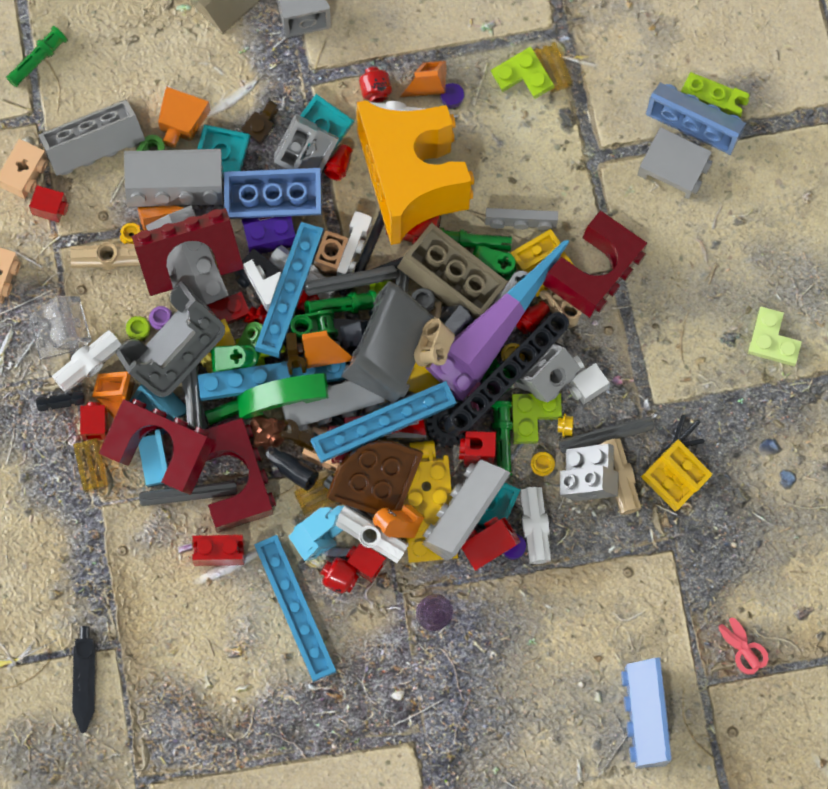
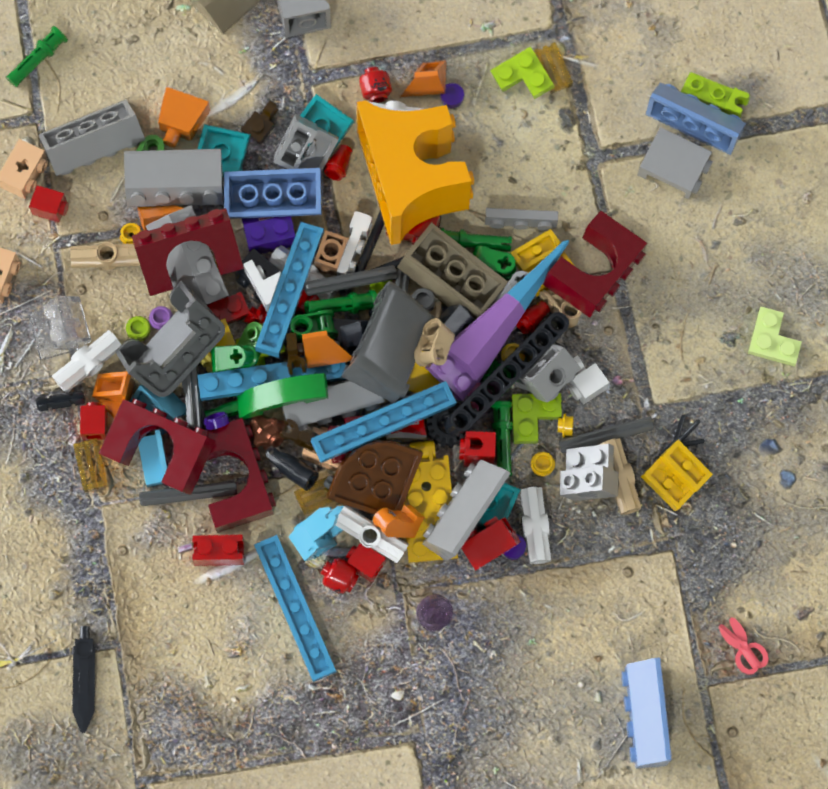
none -> dark purple tile [203,412,230,430]

